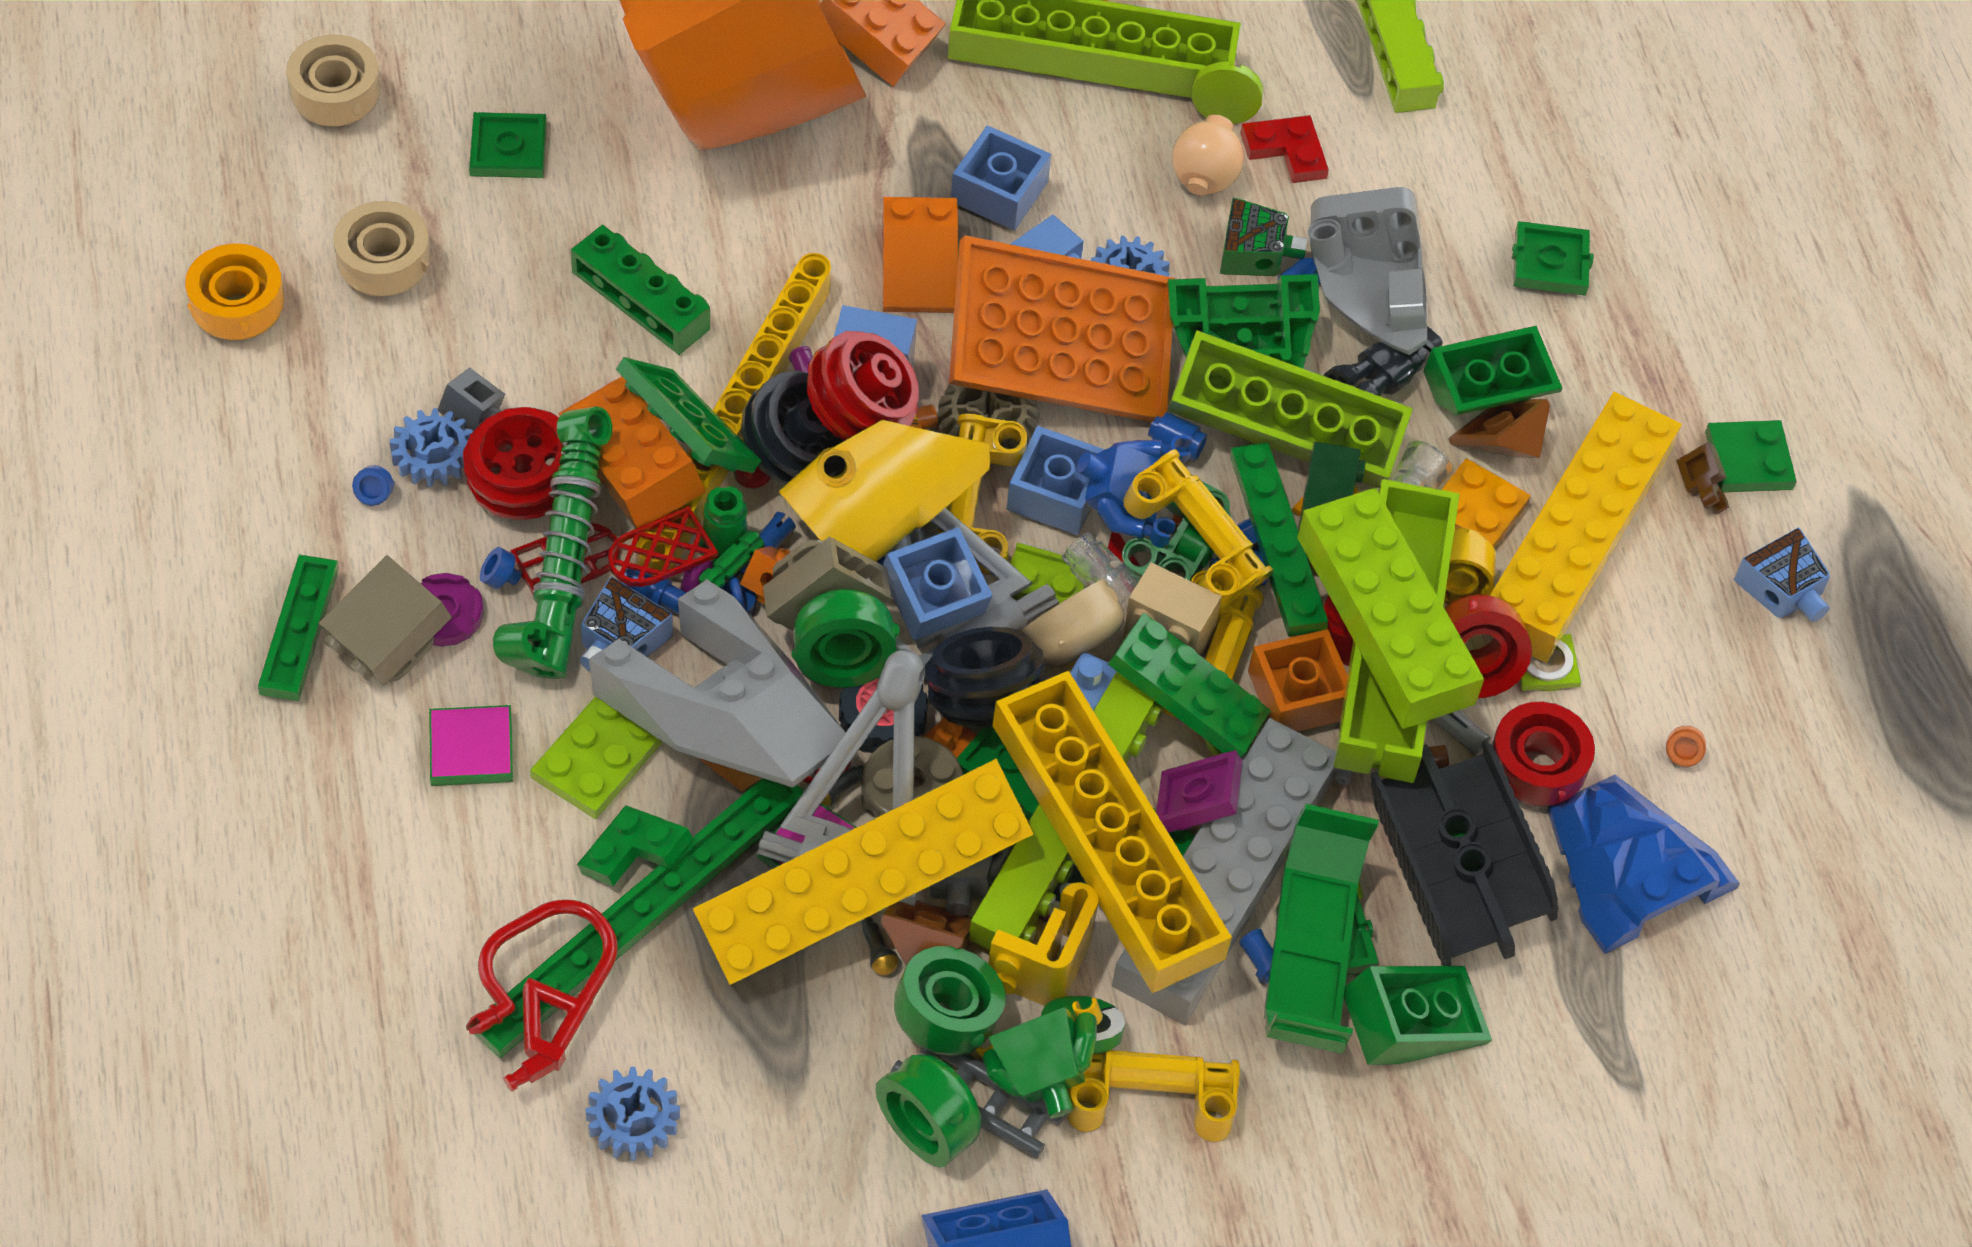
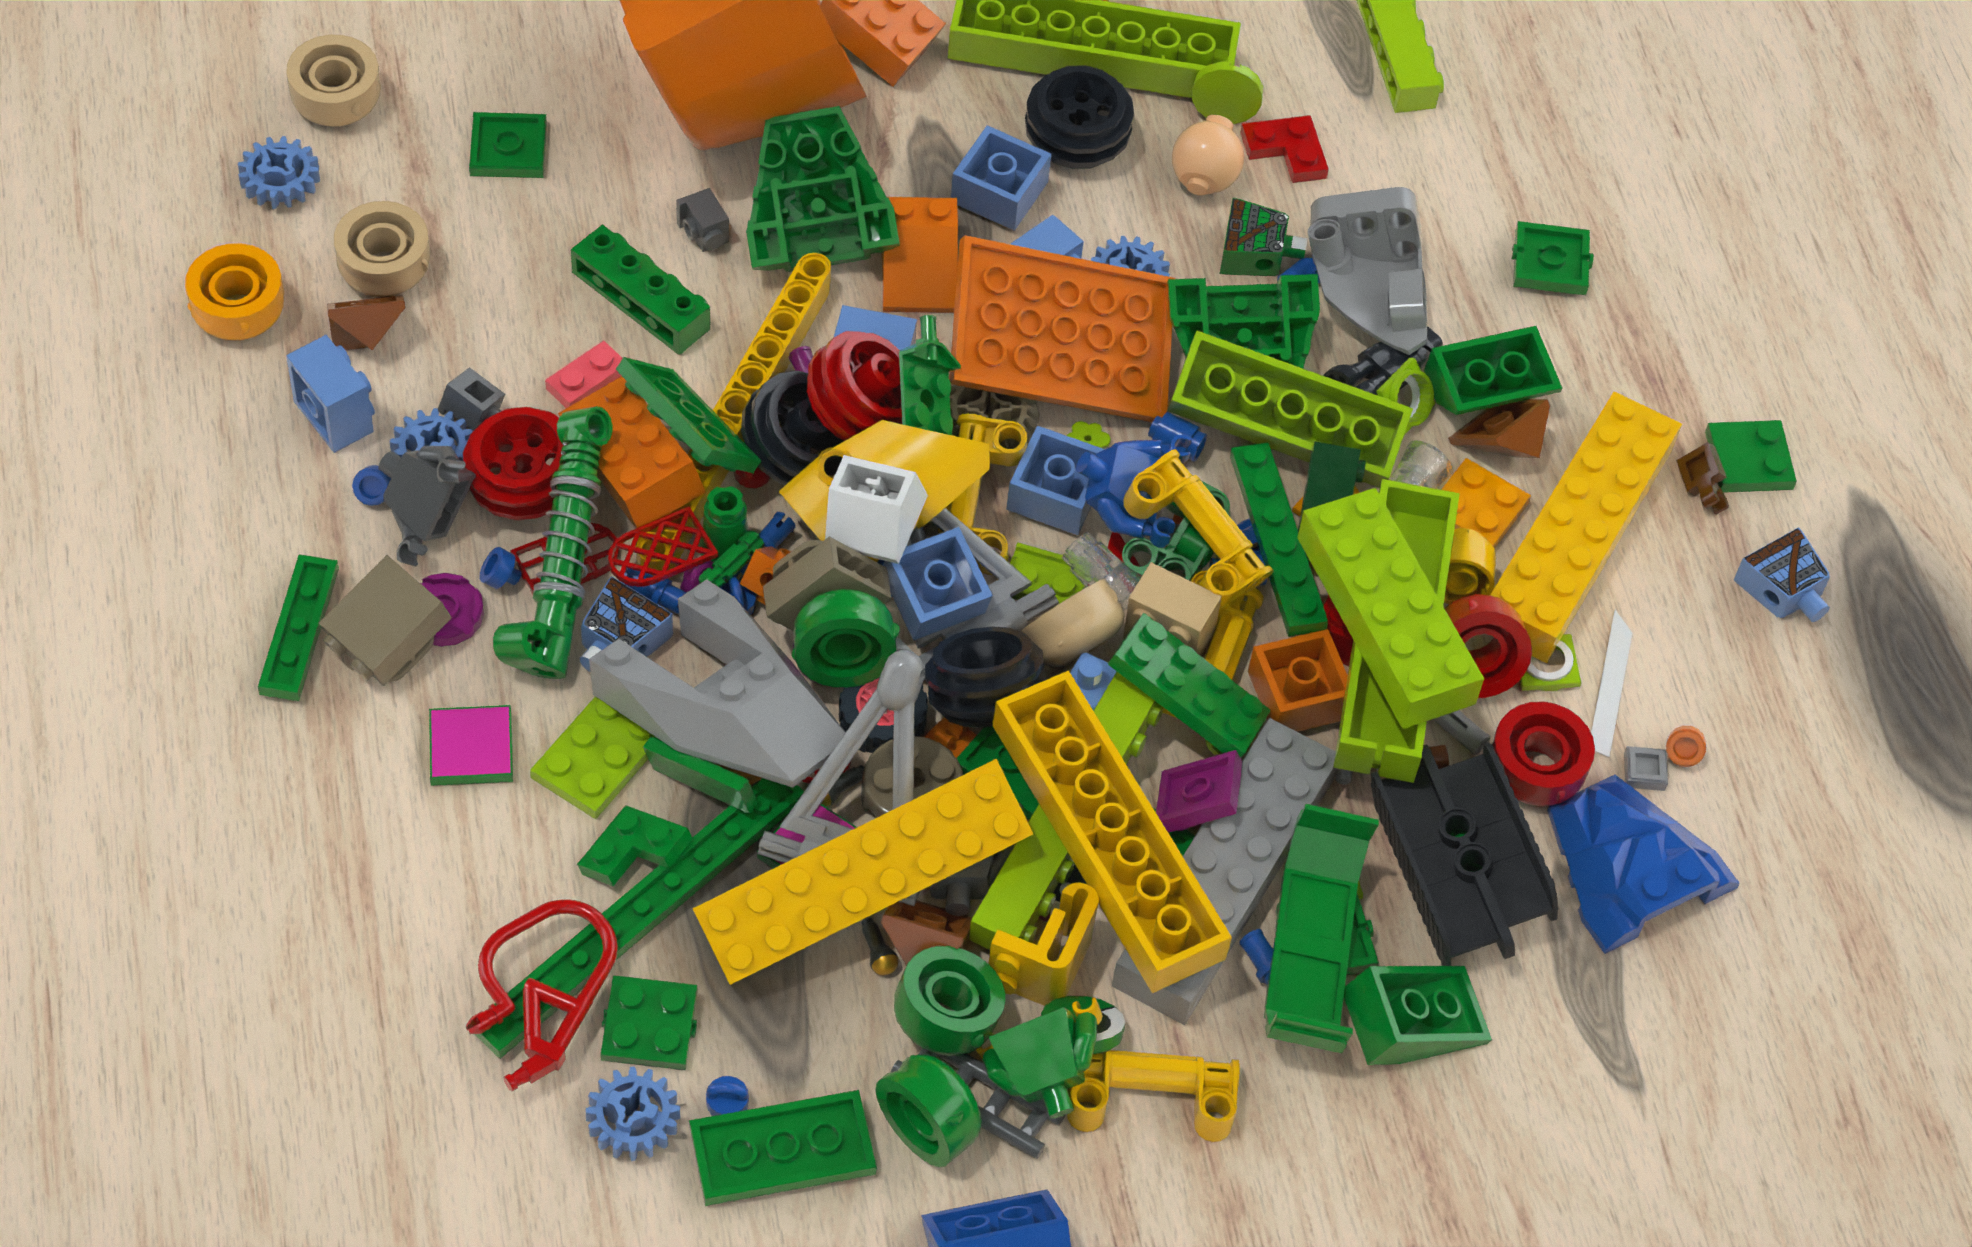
none -> medium blue gear [238,136,320,209]
none -> medium blue brick [286,335,375,453]
none -> dark orange slope [327,294,405,350]
none -> dark grey torso [379,446,476,567]
none -> coral plate [545,340,623,408]
none -> green plate [600,975,698,1070]
none -> green tile [643,737,758,814]
none -> dark grey brick [676,188,729,252]
none -> green plate [689,1090,877,1206]
none -> blue tile [706,1076,749,1116]
none -> green wedge [746,106,900,272]
none -> white slope [825,455,928,564]
none -> green plate [899,315,961,435]
none -> black wheel [1025,65,1134,169]
none -> lime plant [1067,421,1111,449]
none -> lime piece [1376,358,1435,435]
none -> white sticker [1591,609,1633,757]
none -> light grey tile [1624,746,1668,791]

